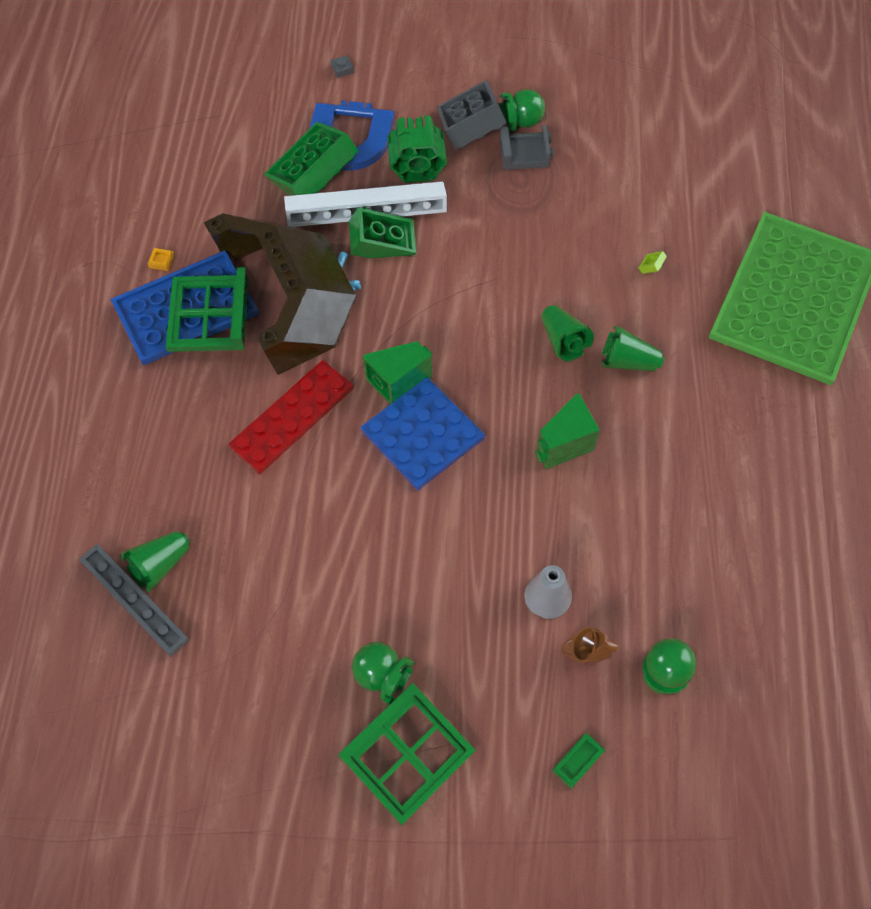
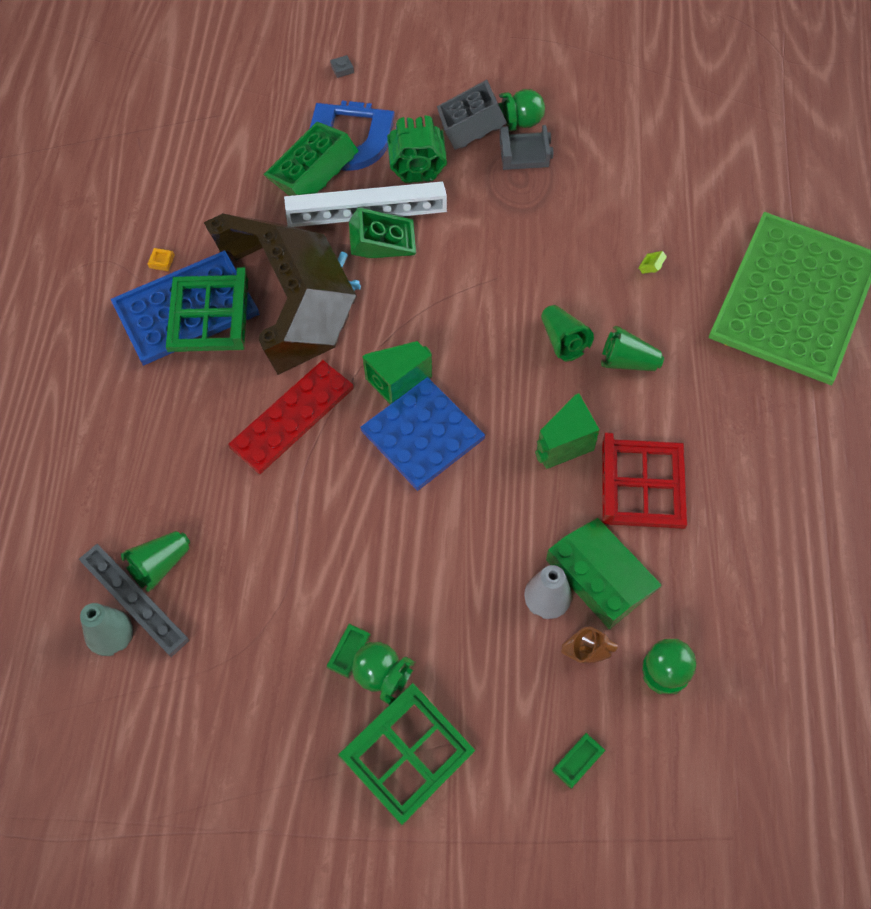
none -> sand green cone [80,603,134,656]
none -> green tile [326,624,371,679]
none -> green slope [546,518,662,630]
none -> red window [602,433,687,529]

